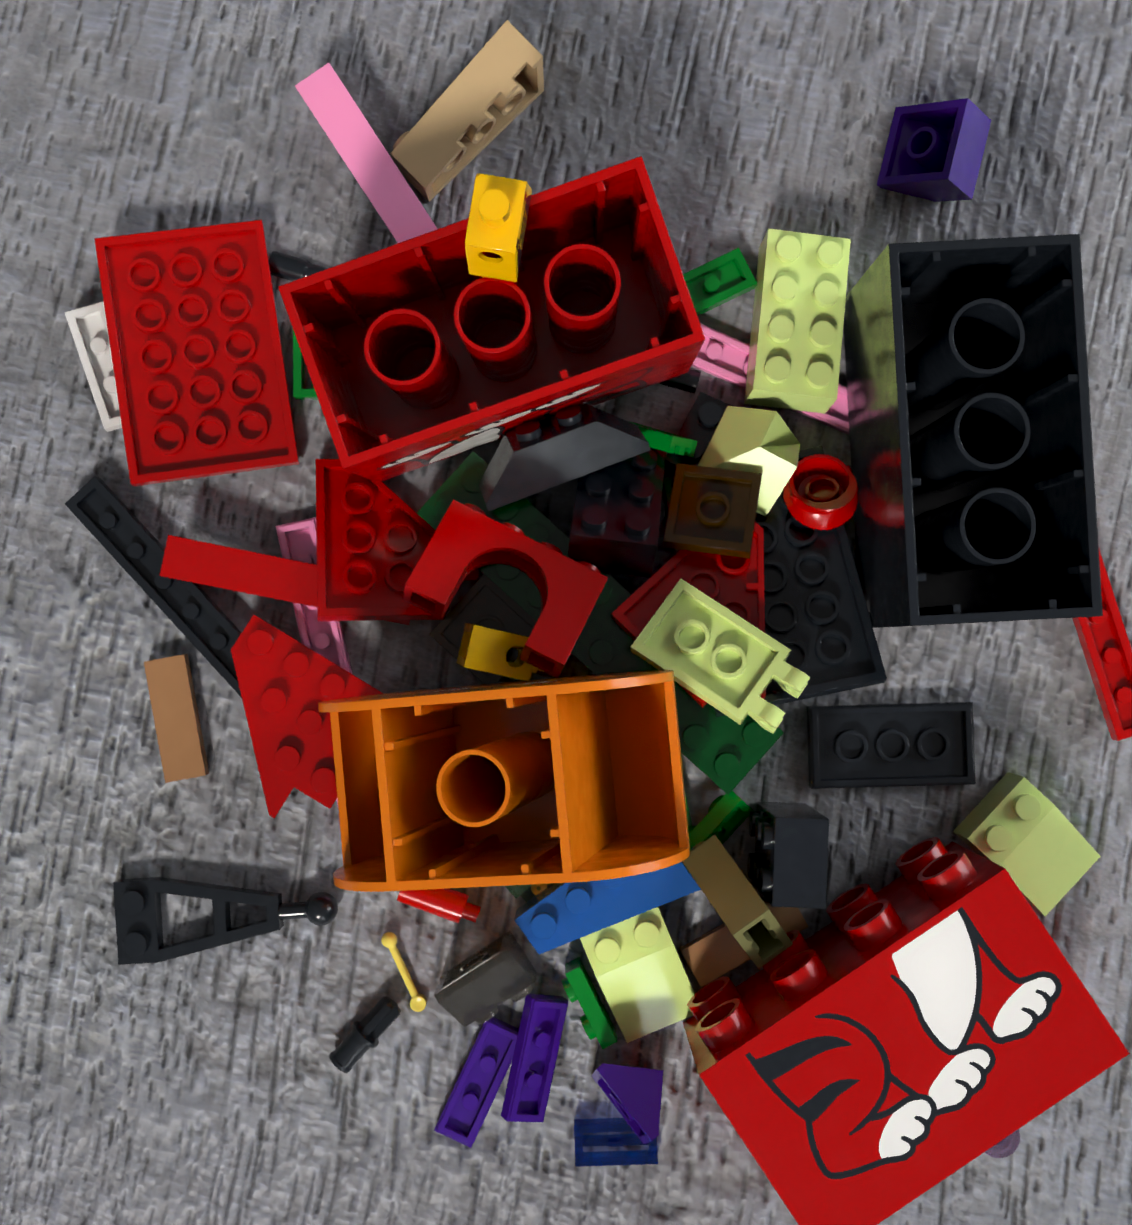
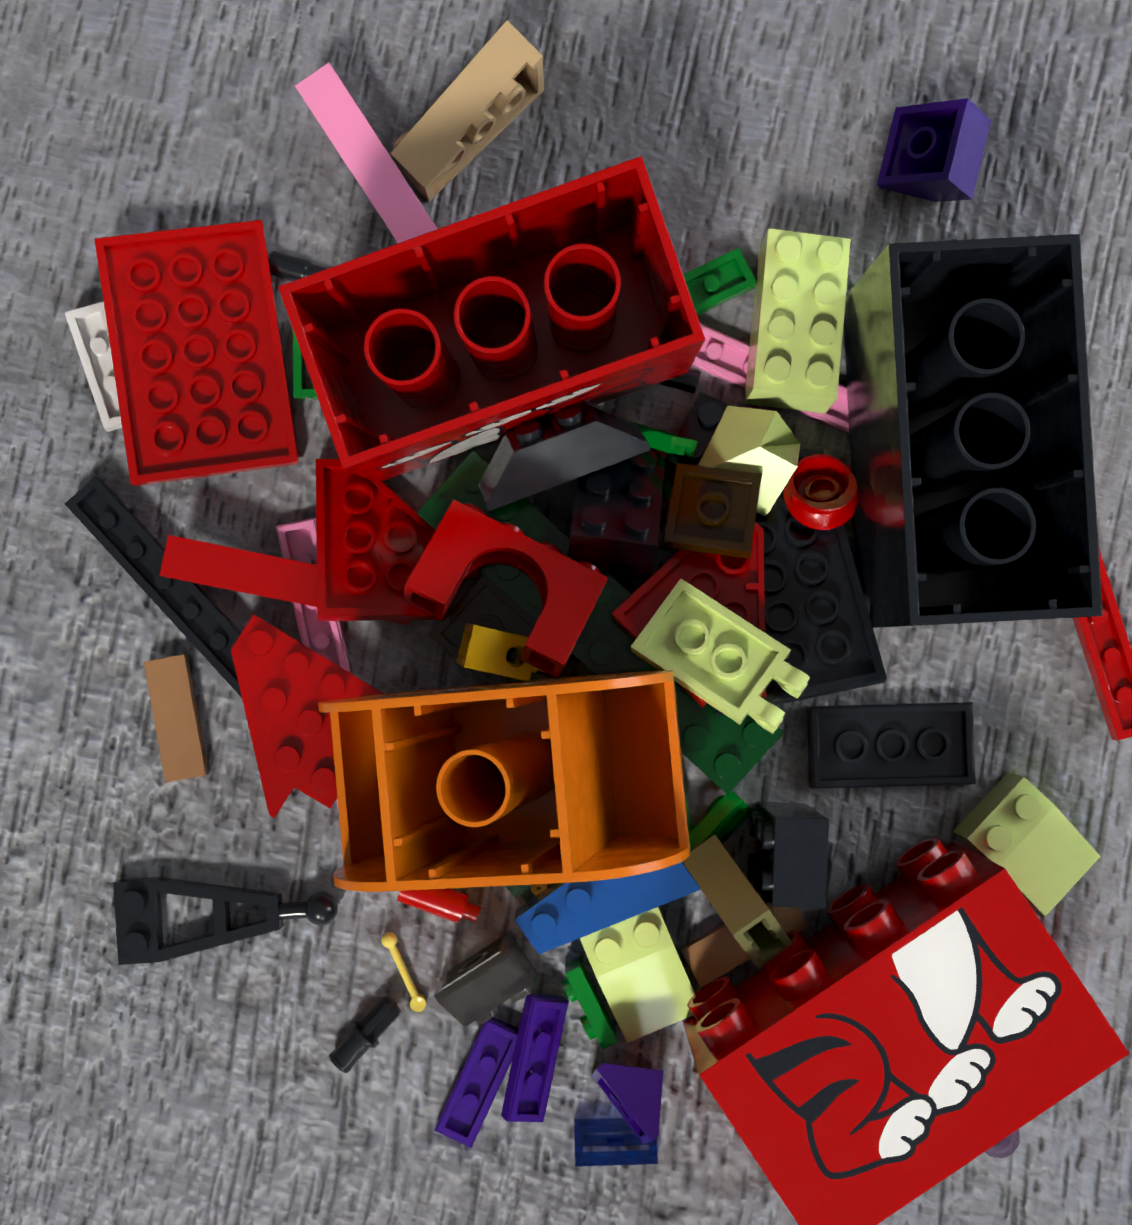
yellow torso [465,173,532,282] -> none

